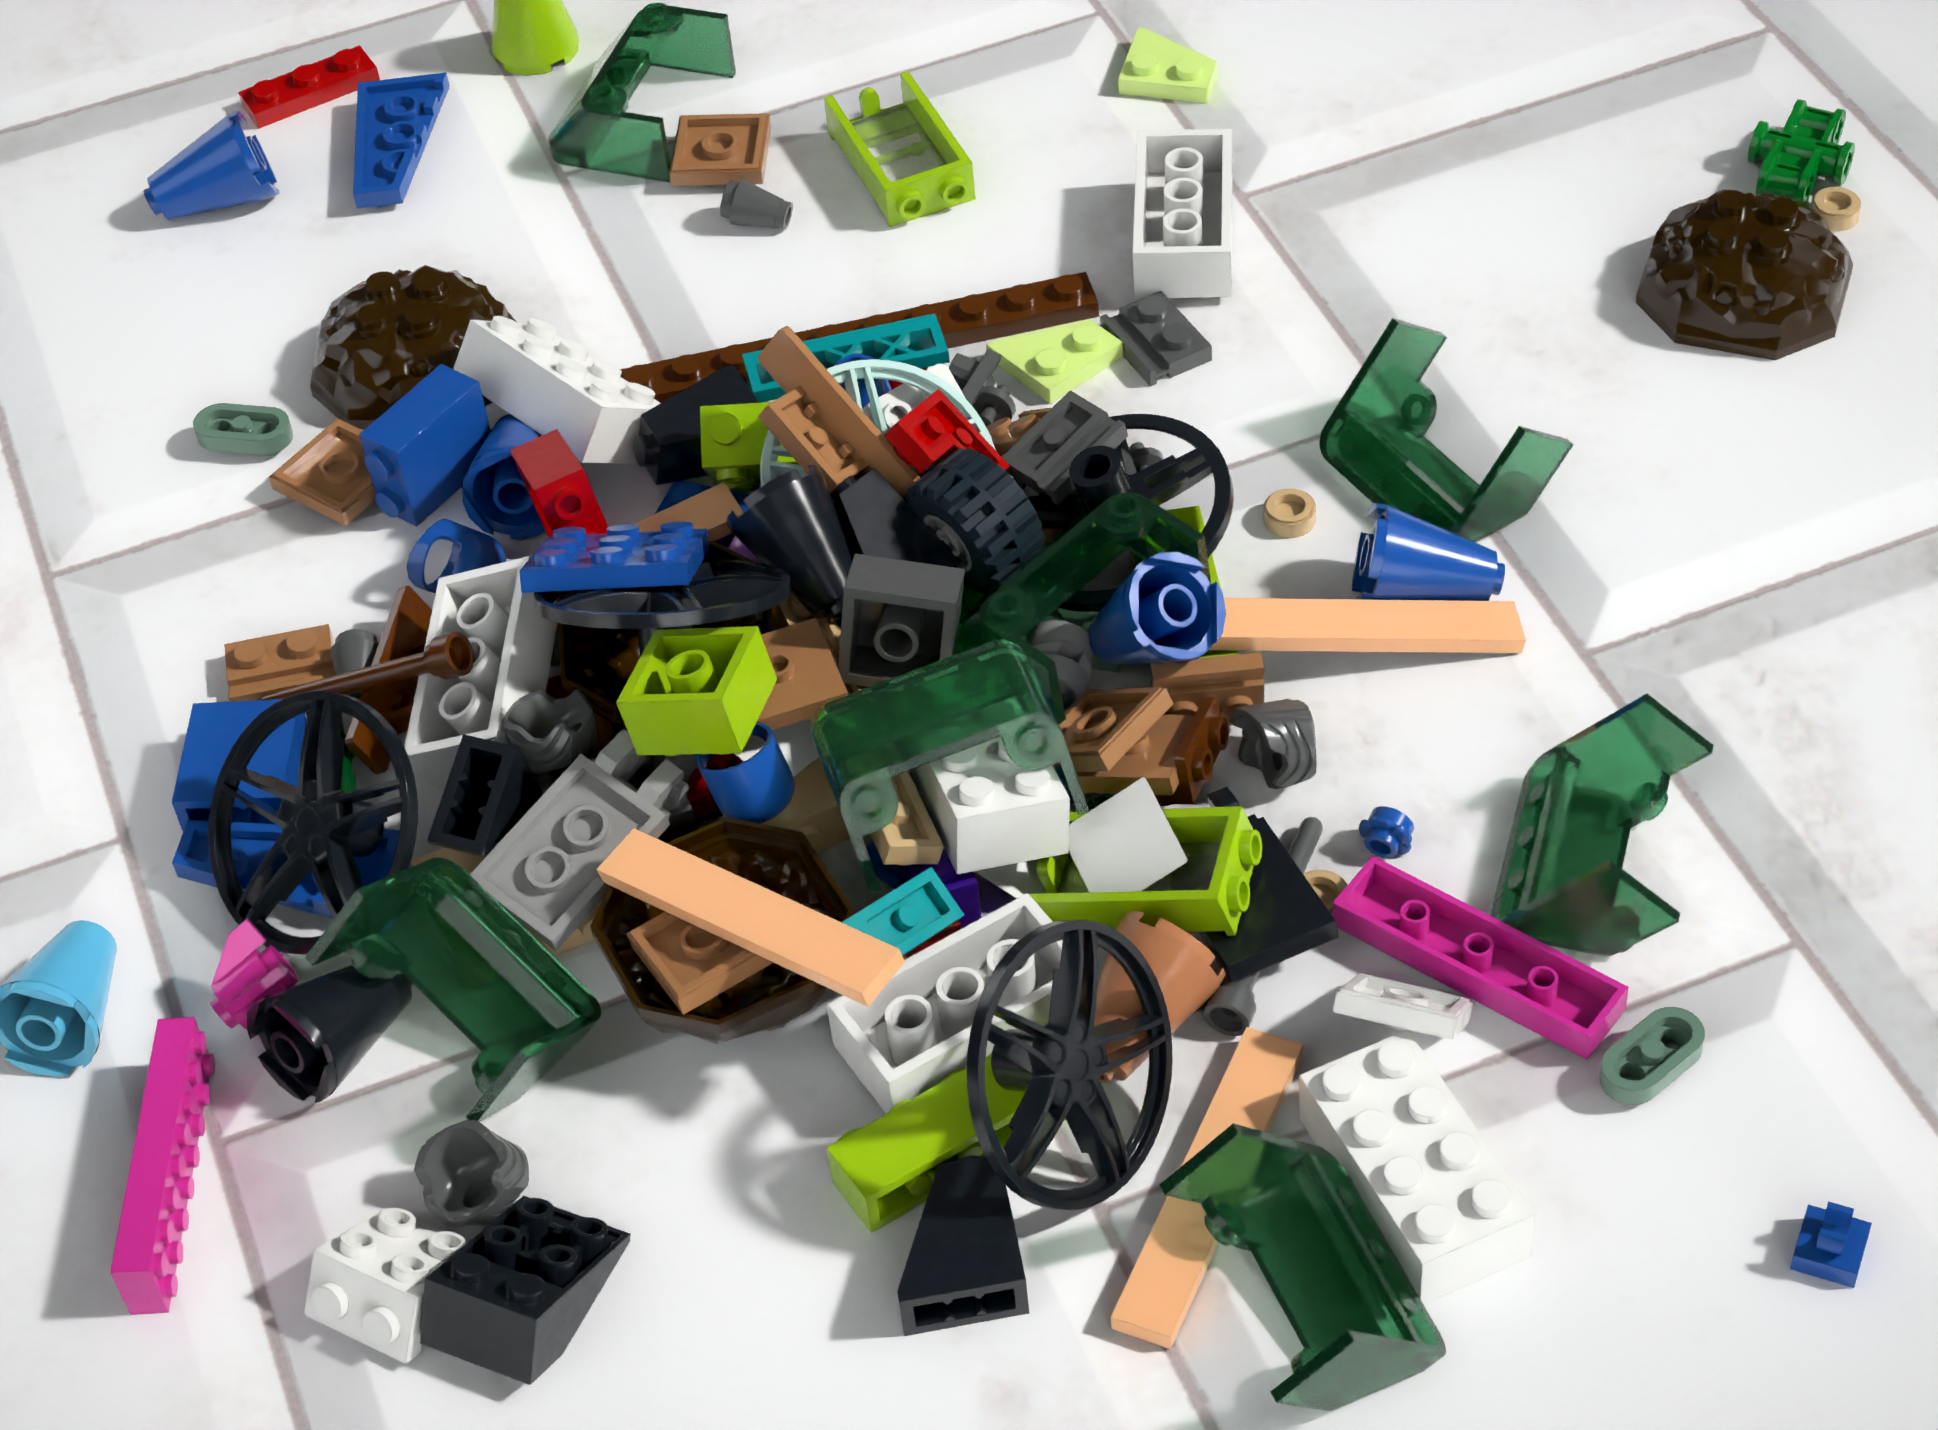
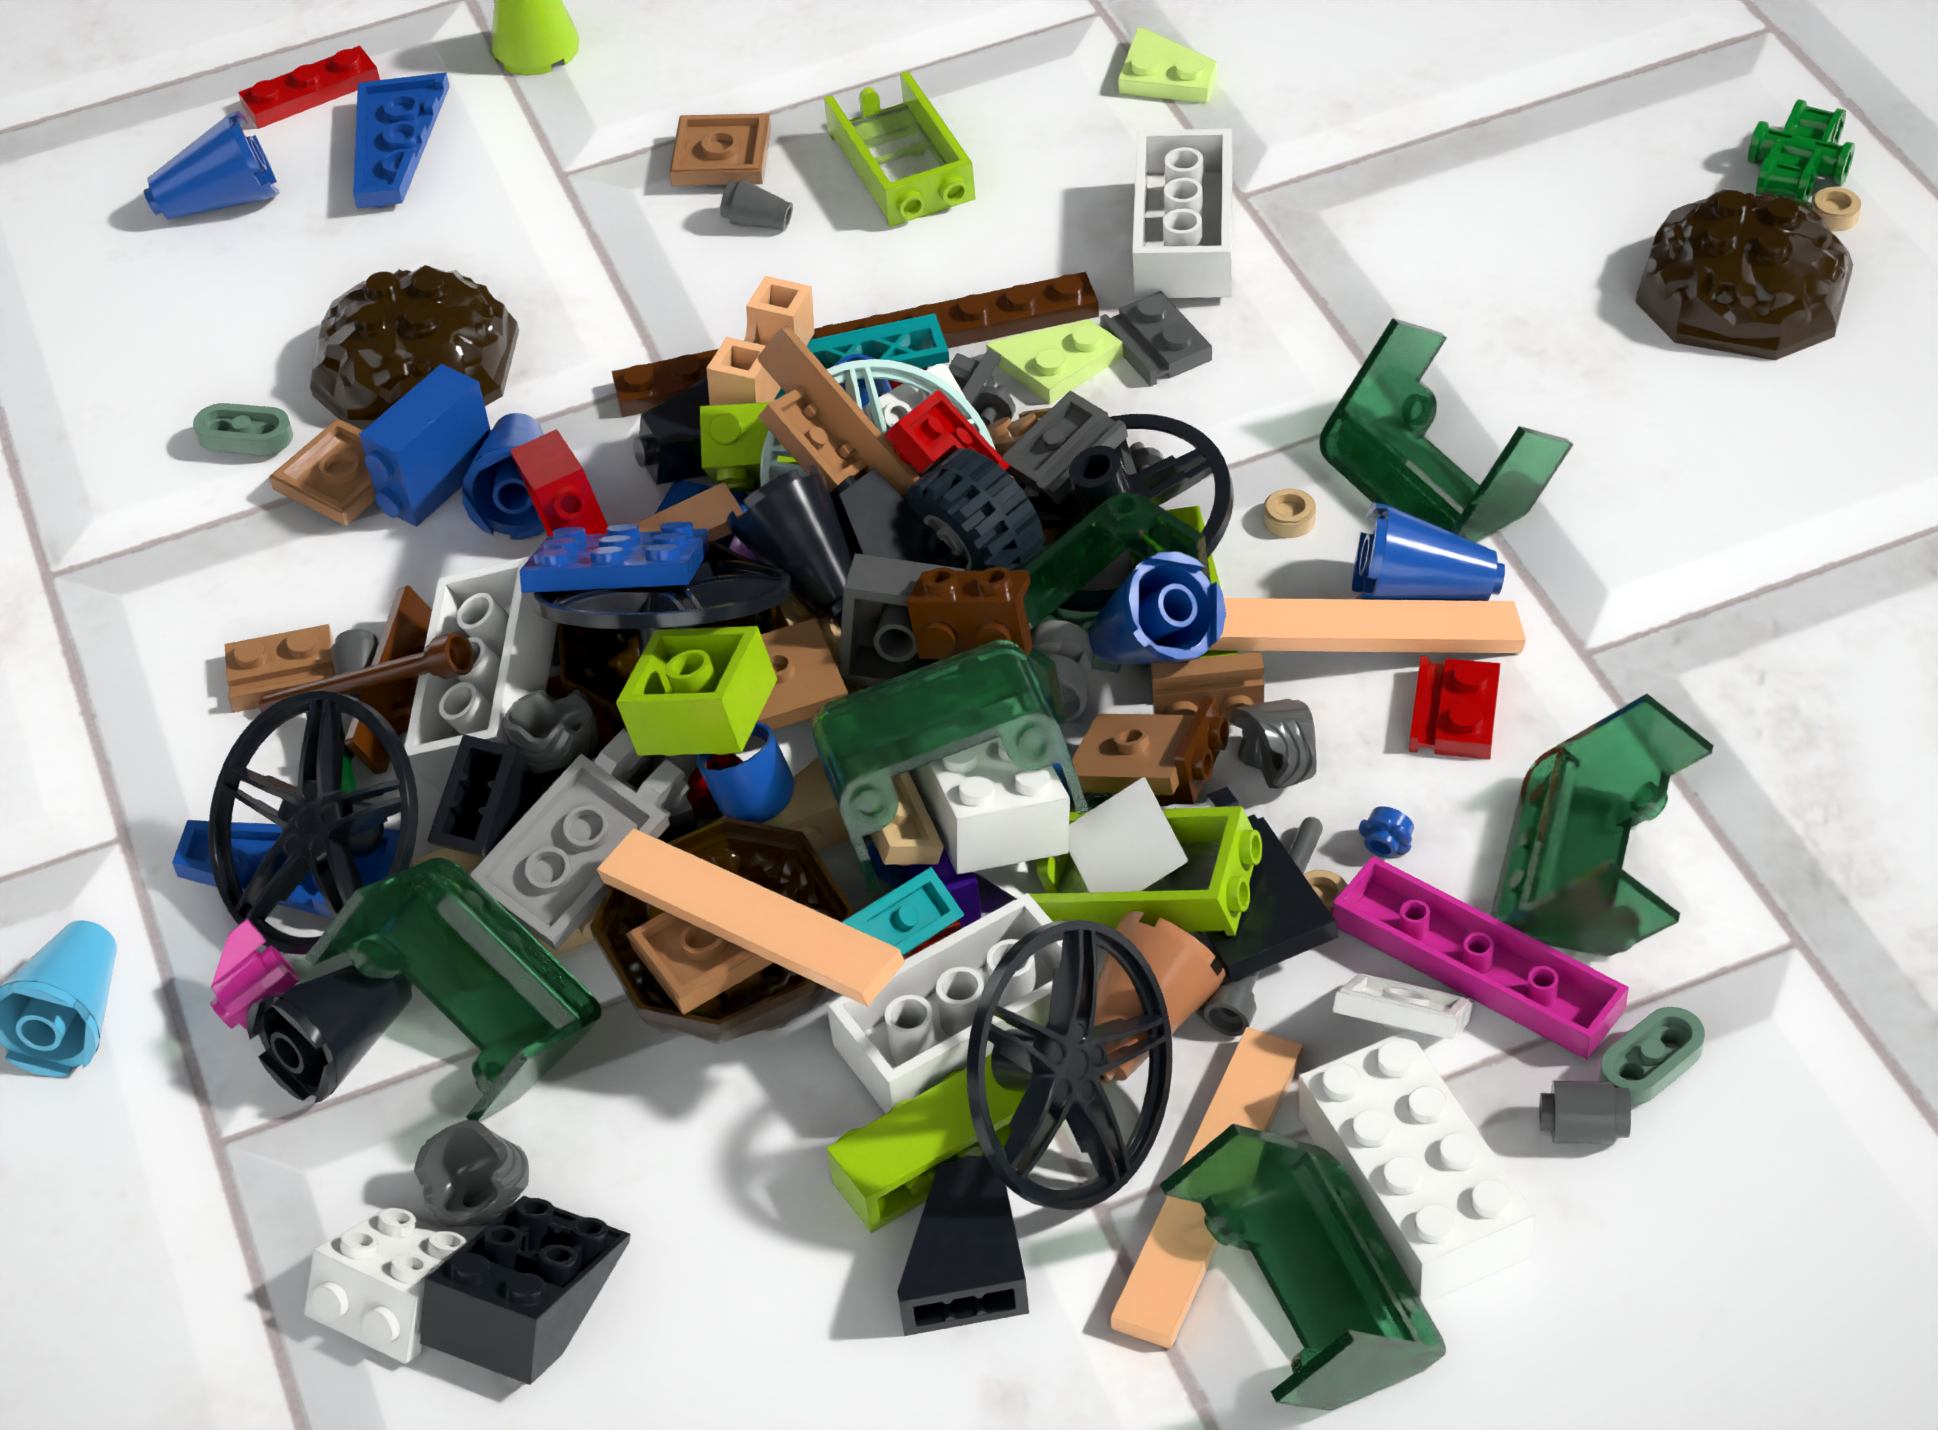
dark pink piece [110,1017,215,1315] -> none
blue brick [172,699,307,831] -> none
blue helmet [406,518,506,594] -> none
white brick [453,316,660,464] -> none
clear green windscreen [548,3,736,182] -> none
medium nougat tile [1038,687,1174,772] -> none
blue tile [1790,1201,1872,1288] -> none
none -> light nougat arch [707,276,814,406]
none -> reddish brown bracket [906,567,1033,659]
none -> red plate [1409,656,1501,759]
none -> dark grey brick [1539,1081,1631,1144]

